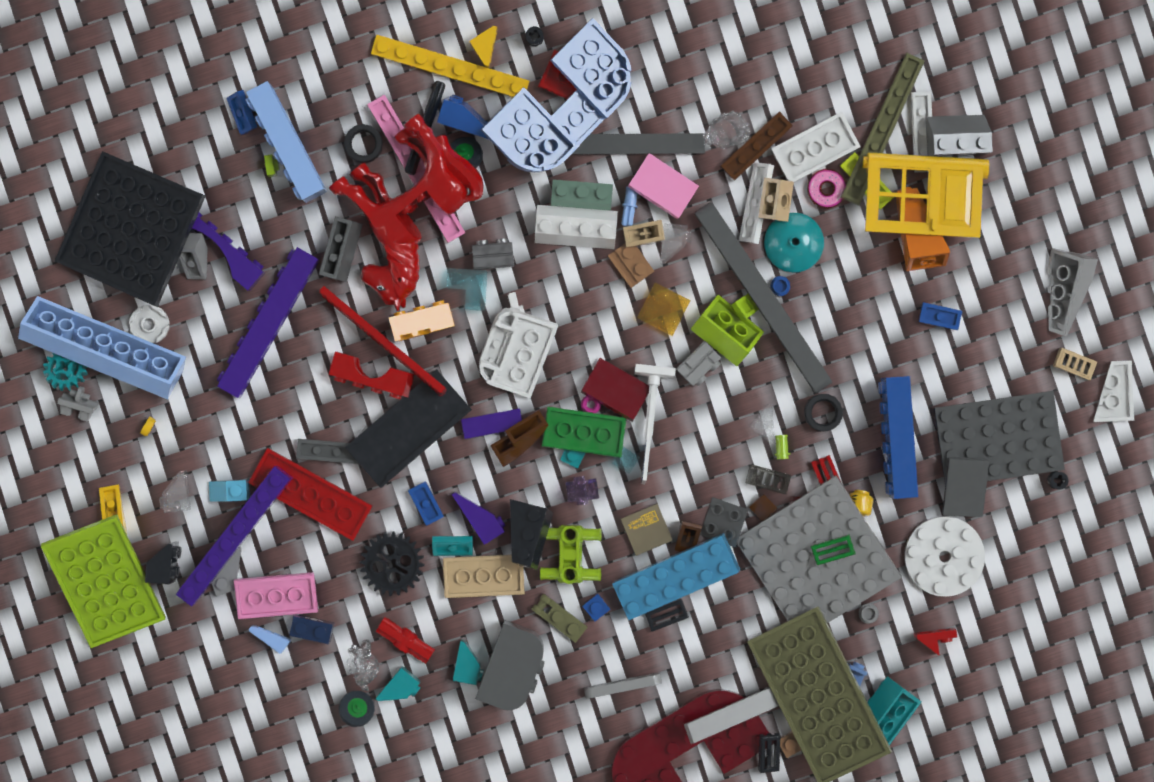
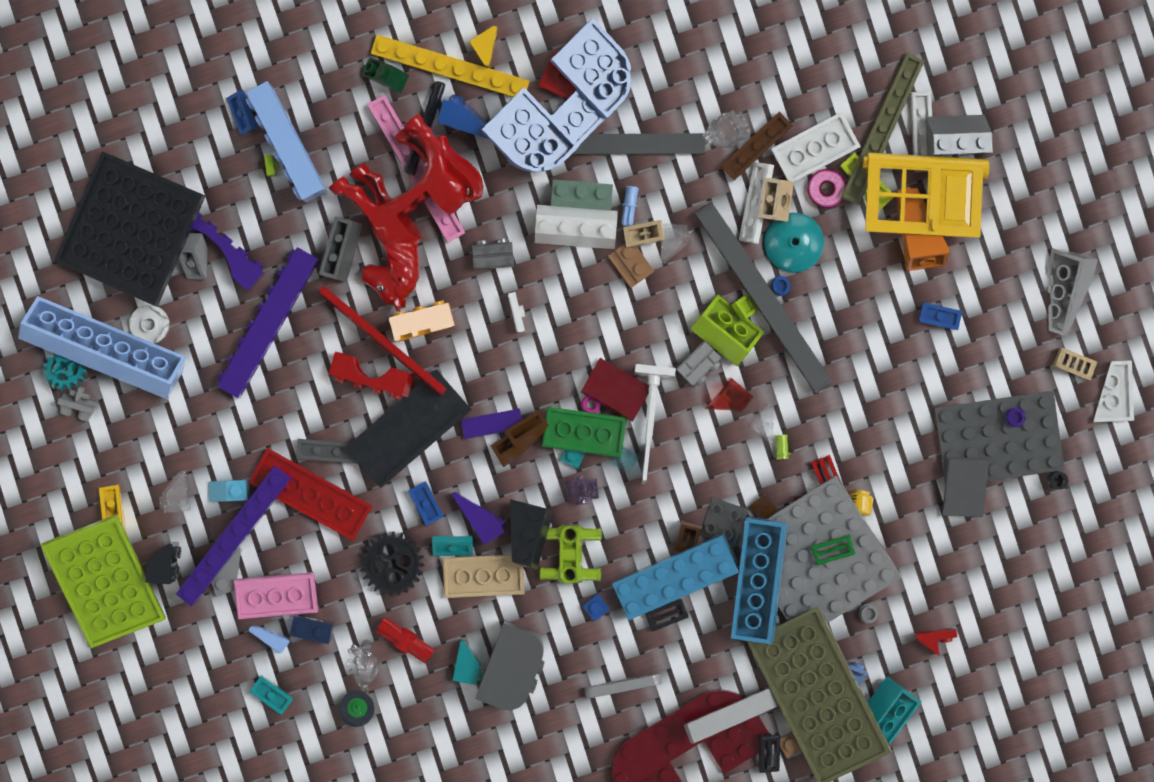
yellow tile [140,416,156,437] -> none
black tyre [344,124,383,163] -> none
teal slope [376,666,421,701] -> none
clear light blue plate [446,268,488,311] -> none
black wheel [450,137,483,168] -> none
white plate [479,308,558,398] -> none
black bush [526,26,544,47] -> none
olive plate [531,593,588,643] -> none
dark tan tile [621,504,673,556] -> none
bright pink tile [627,153,699,220] -> none
clear yellow plate [637,283,691,336] -> none
clear smoke slope [745,465,791,494] -> none
black tyre [804,394,843,431] -> none
blue brick [878,376,918,499] -> none
white plate [904,516,985,597] -> none
none -> teal plate [249,675,294,715]
none -> dark green slope [361,57,410,93]
none -> clear red slope [705,378,753,413]
none -> dark azure brick [731,517,789,644]
none -> dark purple plate [1005,407,1026,427]

